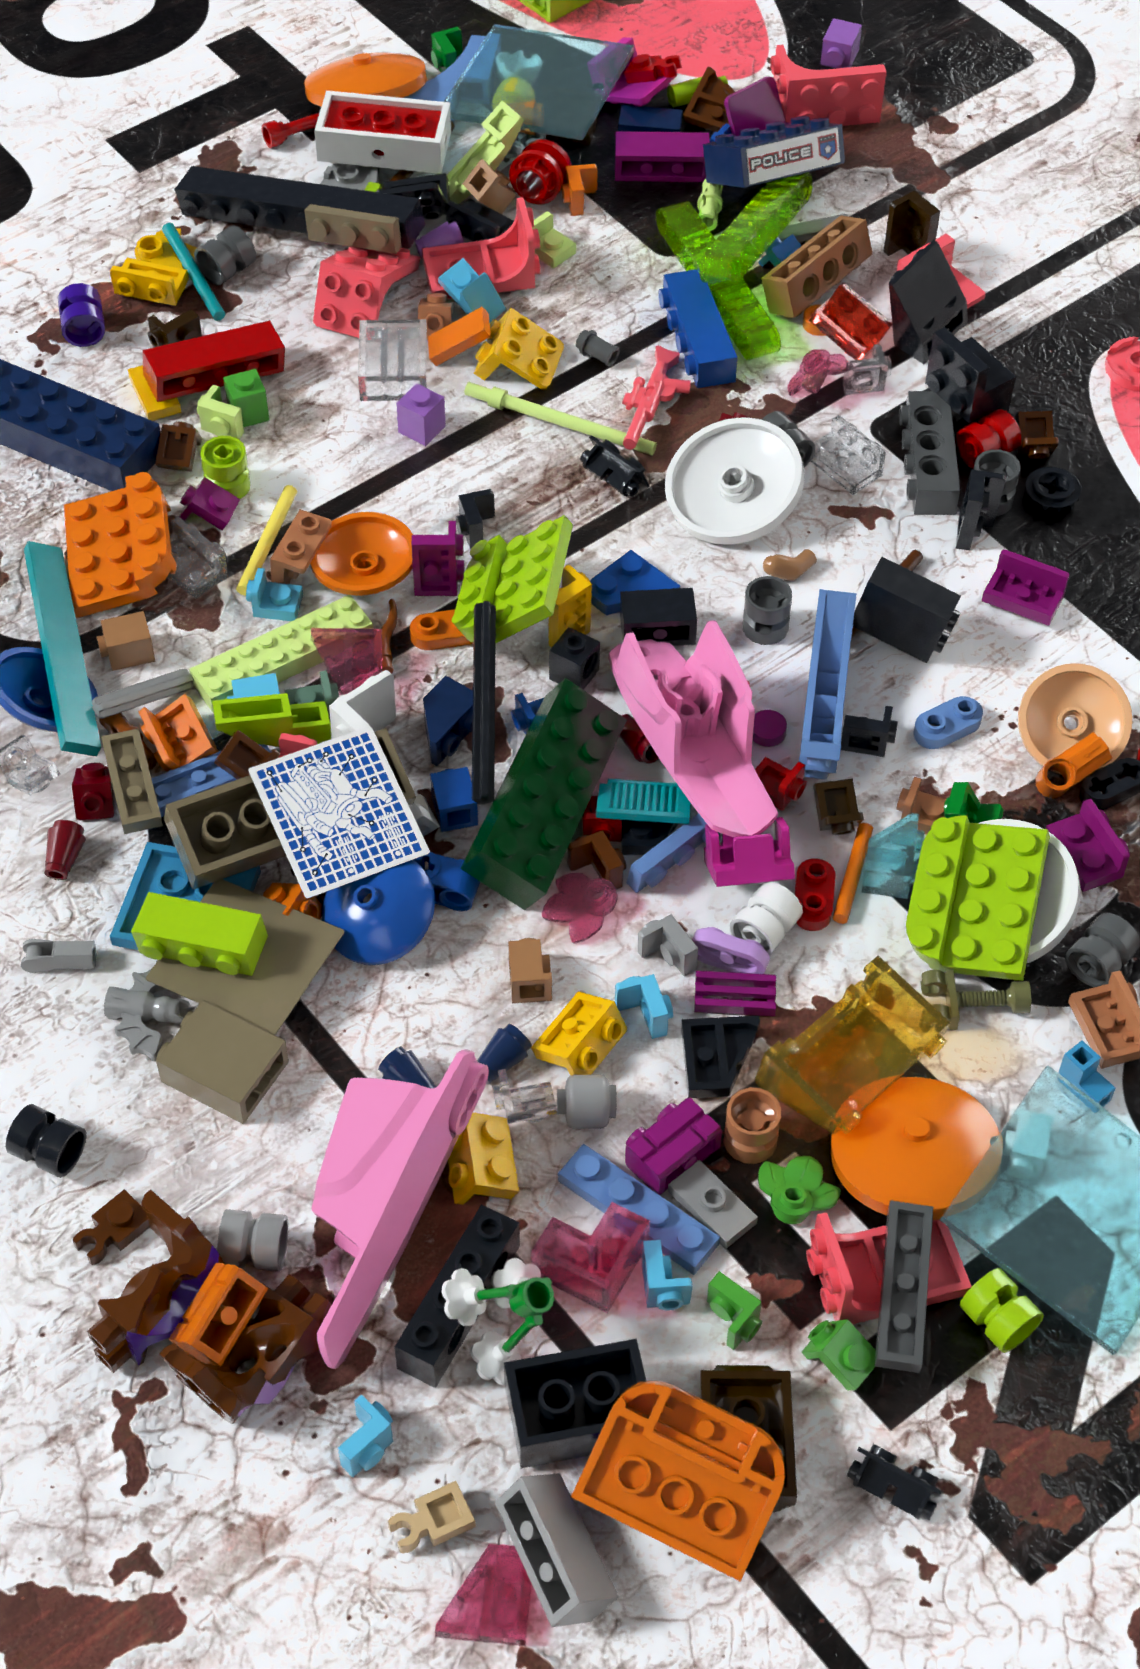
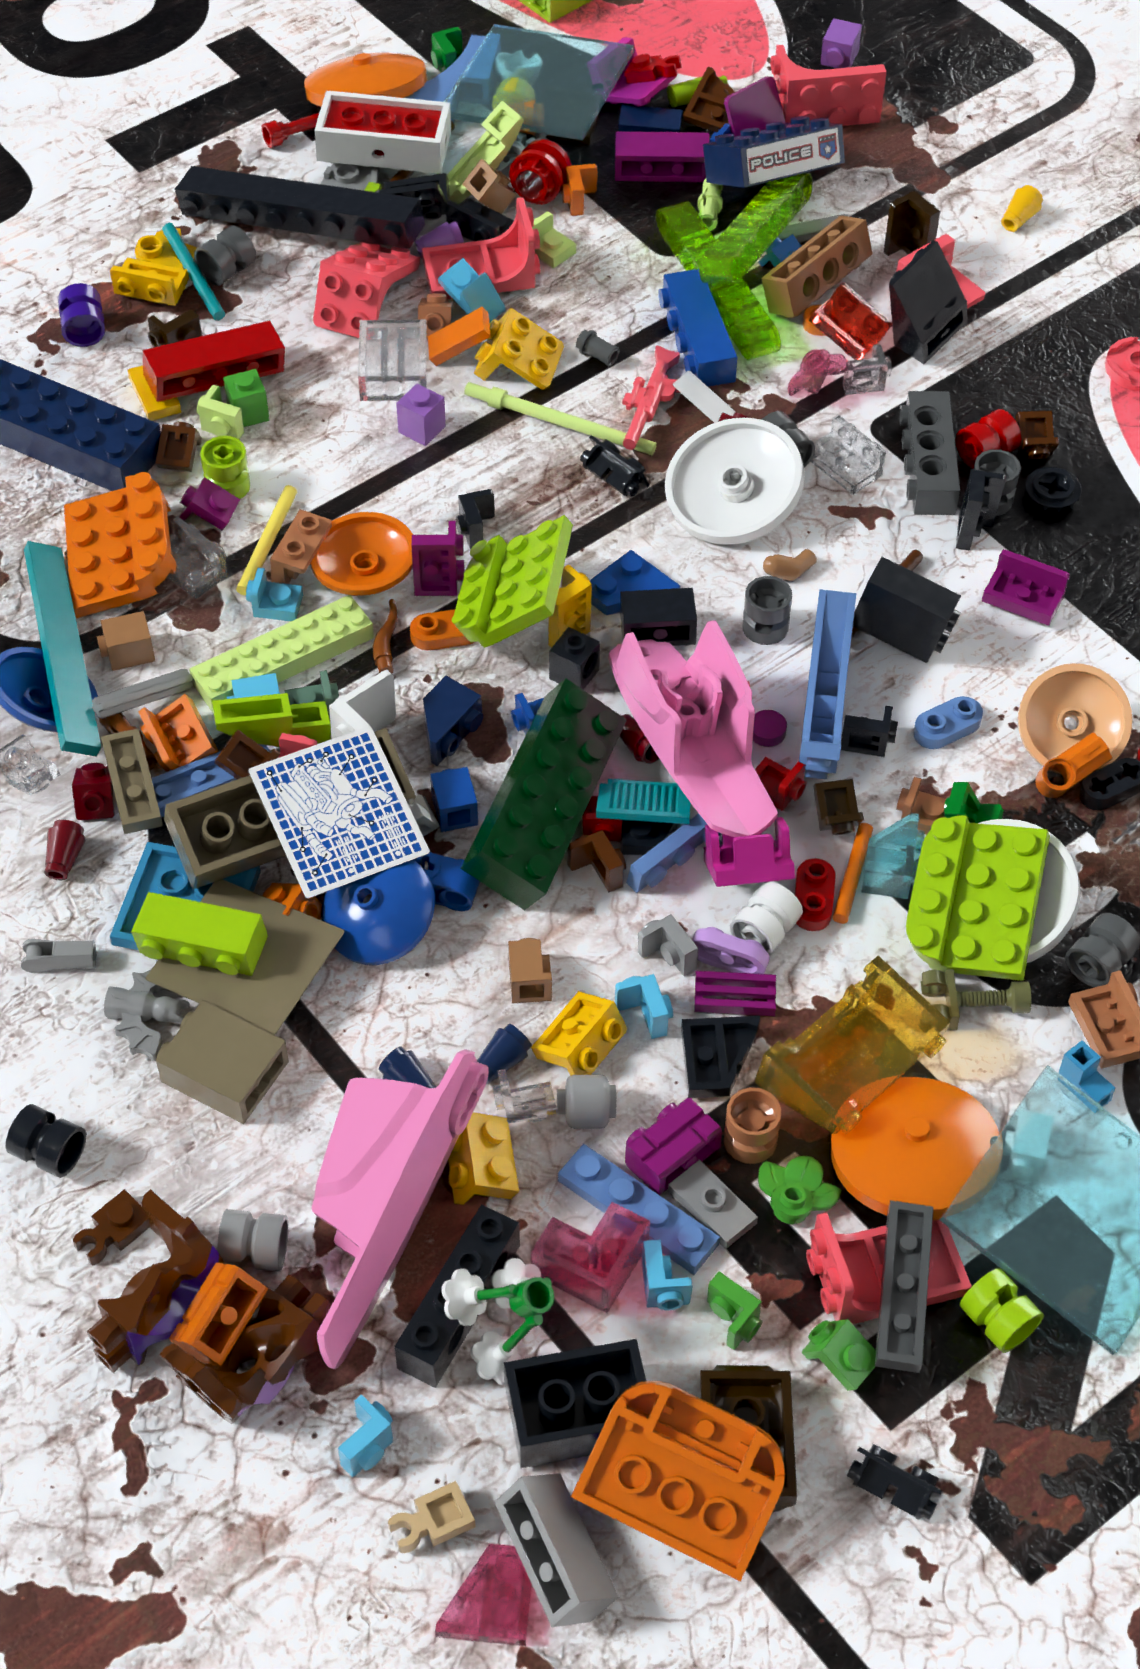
dark tan plate [304,204,402,254] -> none
clear pink wing [311,628,382,695] -> none
black axle [471,601,496,805] -> none
clear pink plate [542,873,618,944] -> none
black bracket [925,327,1016,423] -> none
magenta bracket [1045,799,1130,892] -> none
none -> white sticker [673,371,735,423]
none -> yellow cone [1001,185,1043,232]

